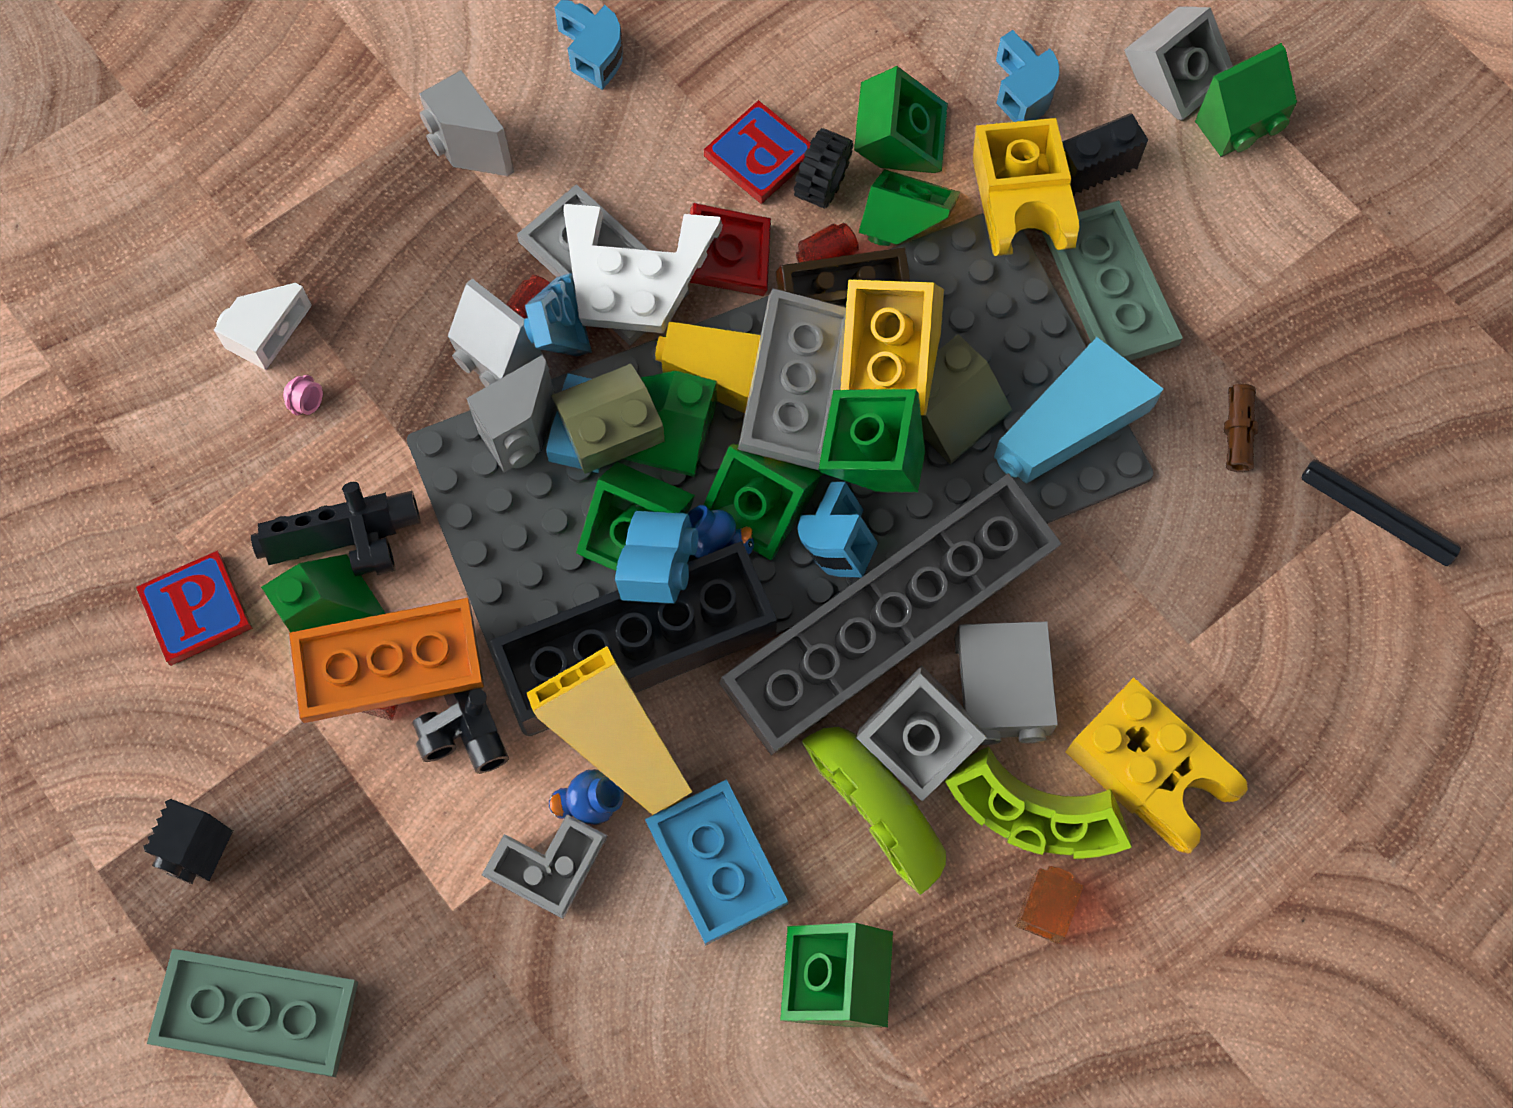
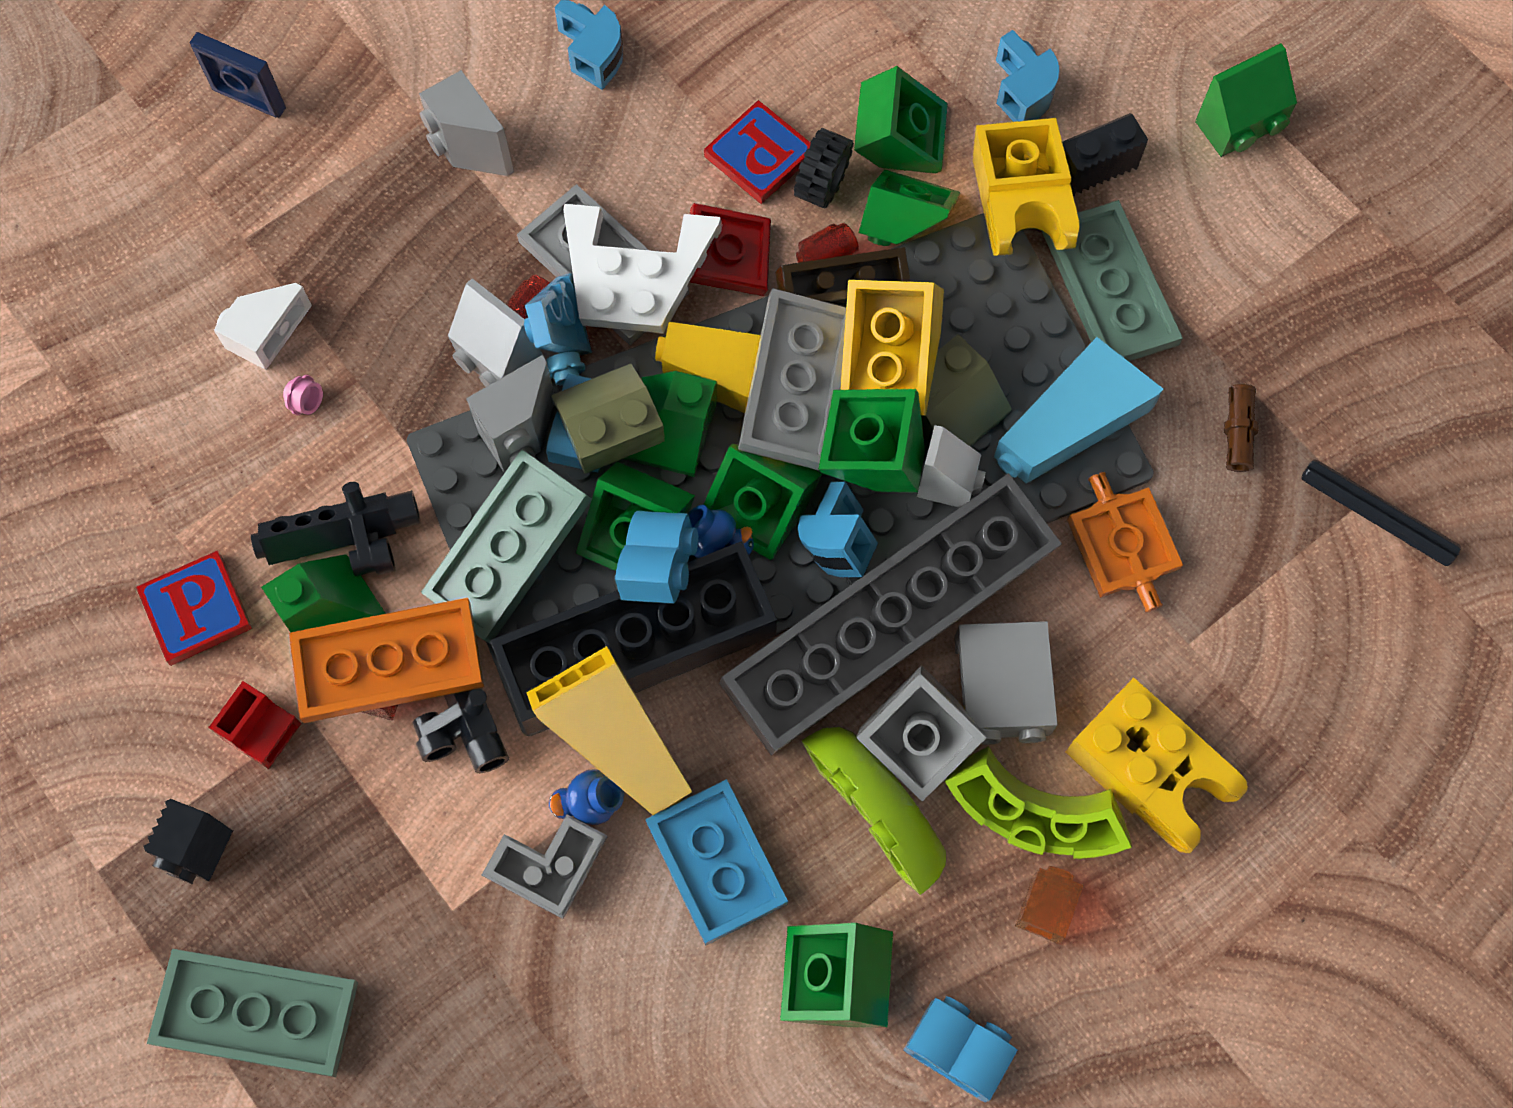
light grey slope [1124,6,1233,120] -> none
none -> dark blue tile [189,32,286,118]
none -> red piece [208,681,302,770]
none -> plate [421,449,592,643]
none -> medium azure plate [546,352,585,385]
none -> dark azure brick [903,996,1018,1102]
none -> white slope [917,425,986,508]
none -> orange plate [1067,472,1183,613]

